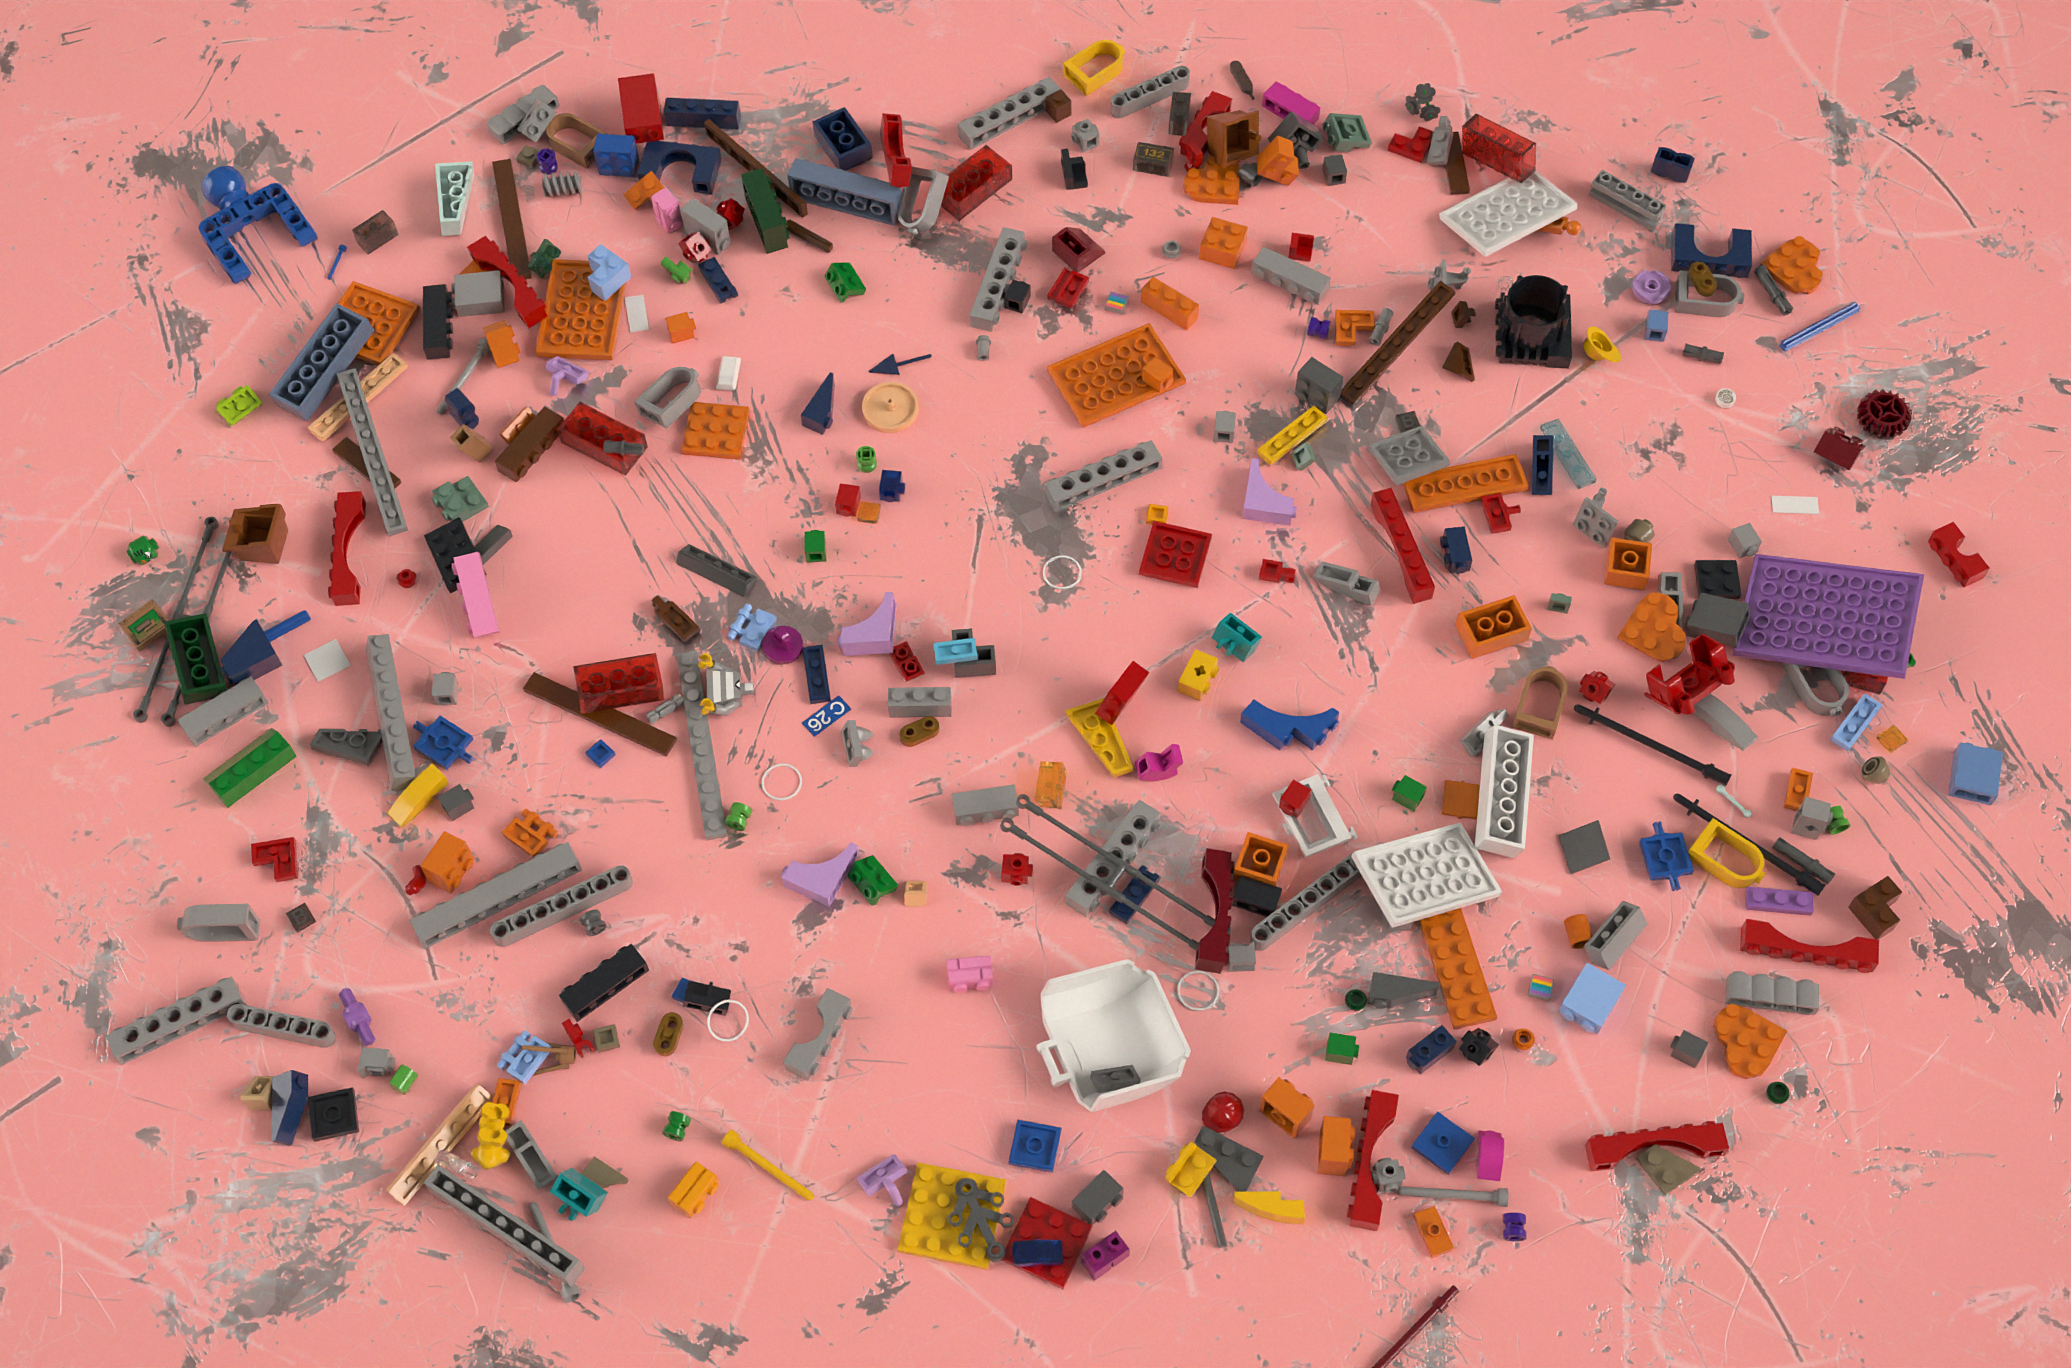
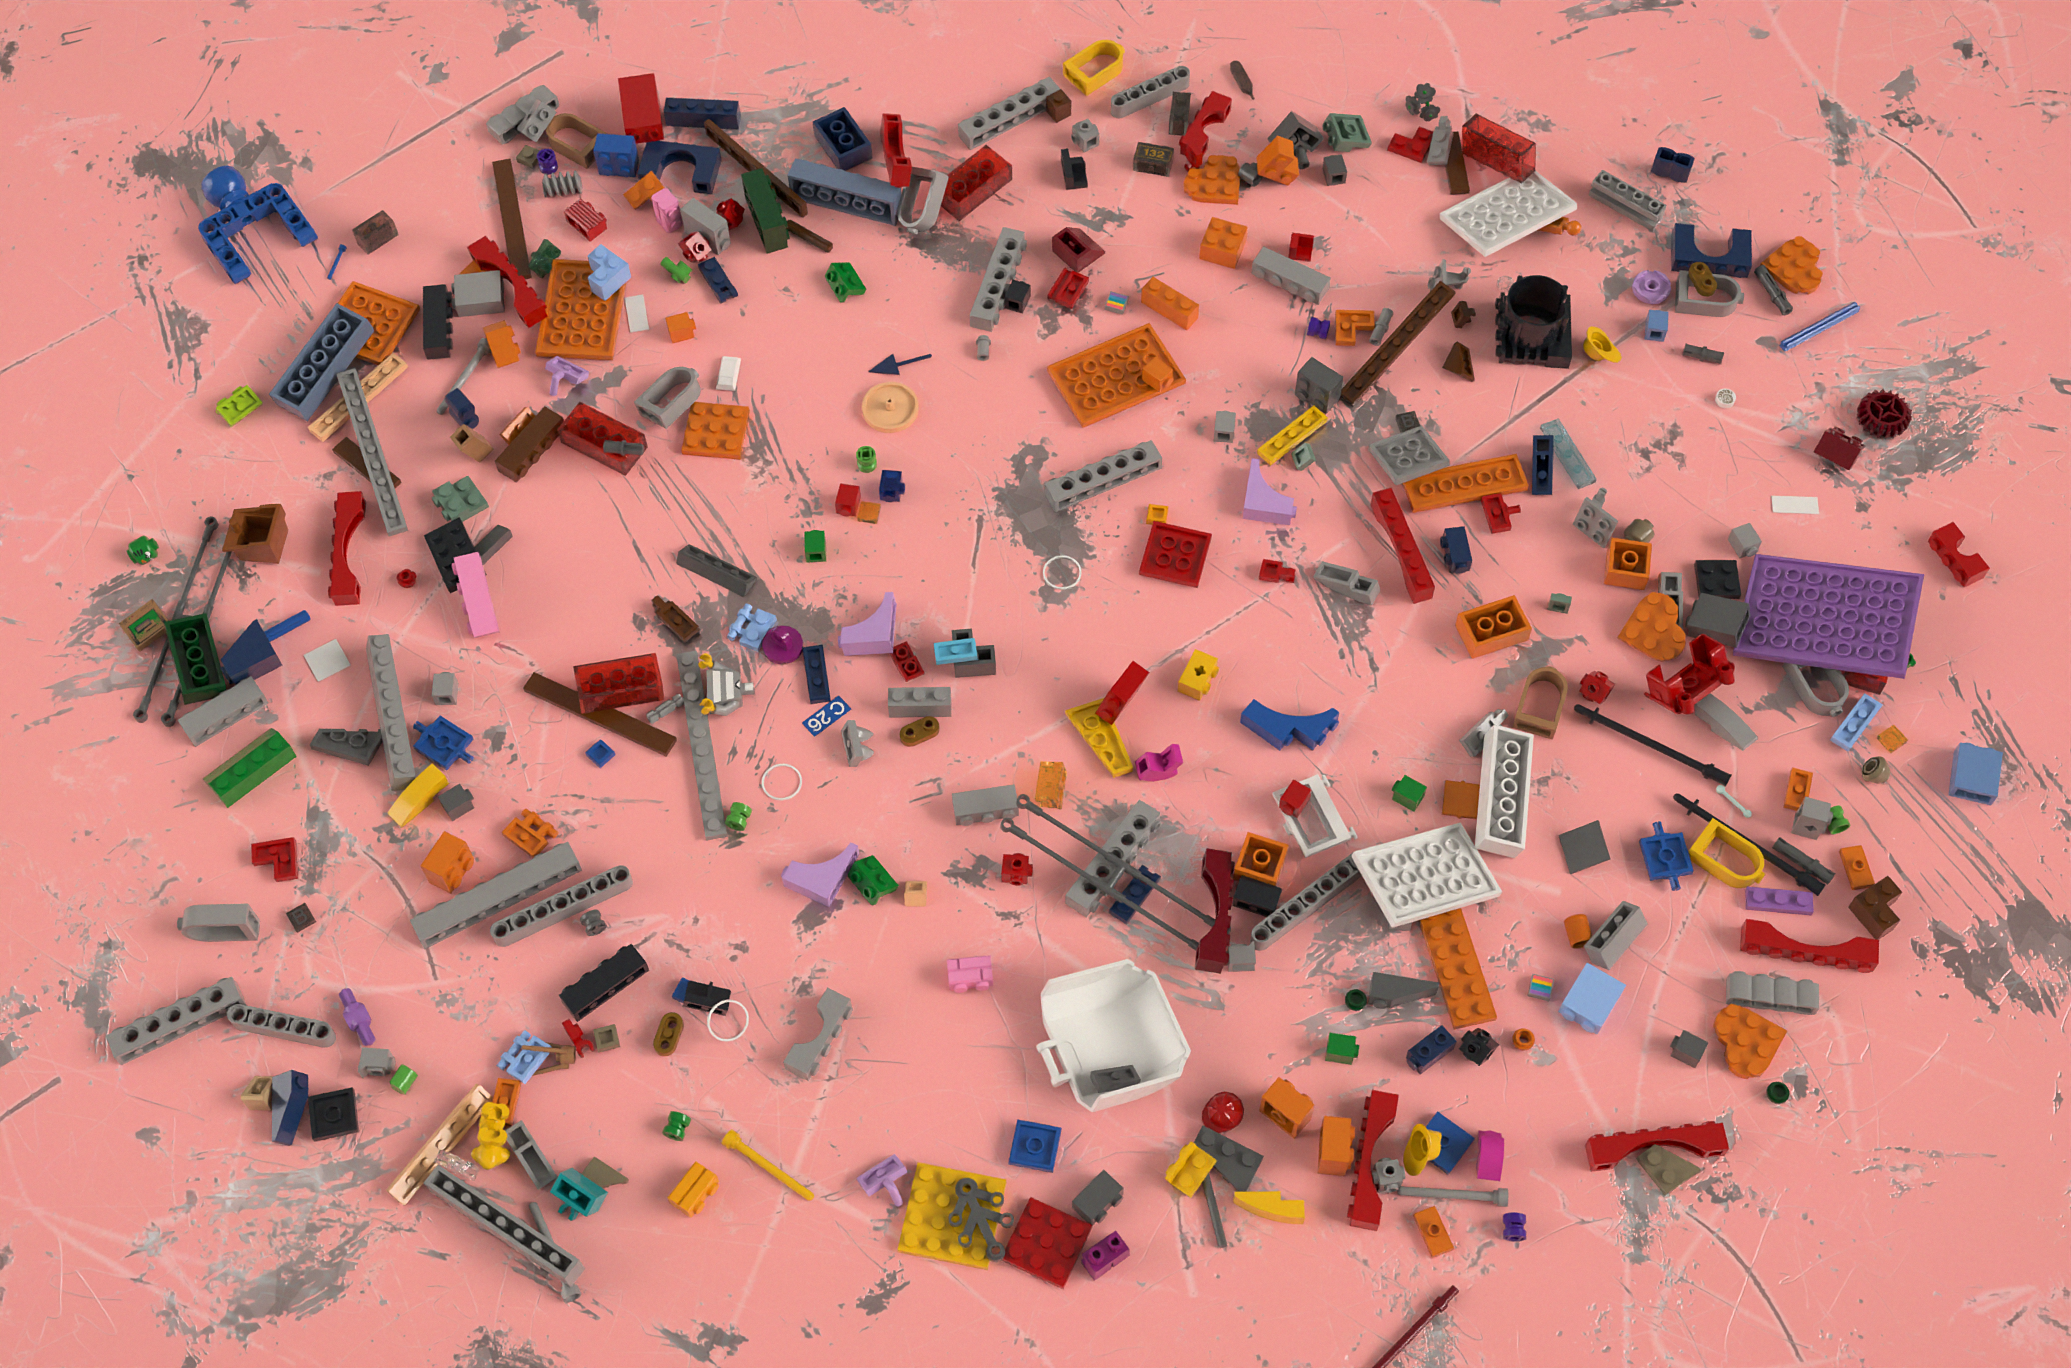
red arm [405,865,426,895] -> none
light aqua wedge [435,161,474,236] -> none
dark blue slope [801,372,835,435] -> none
clear blue slope [1012,1240,1063,1267] -> none
light grey plate [1162,240,1181,259] -> none
white piece [1177,971,1219,1011] -> none
dark orange piece [1207,110,1262,167] -> none
teal brick [1211,612,1262,662] -> none
dark pink brick [1262,81,1320,125] -> none
none -> red brick [564,198,607,242]
none -> yellow piece [1403,1124,1442,1176]
none -> orange plate [1839,845,1875,890]

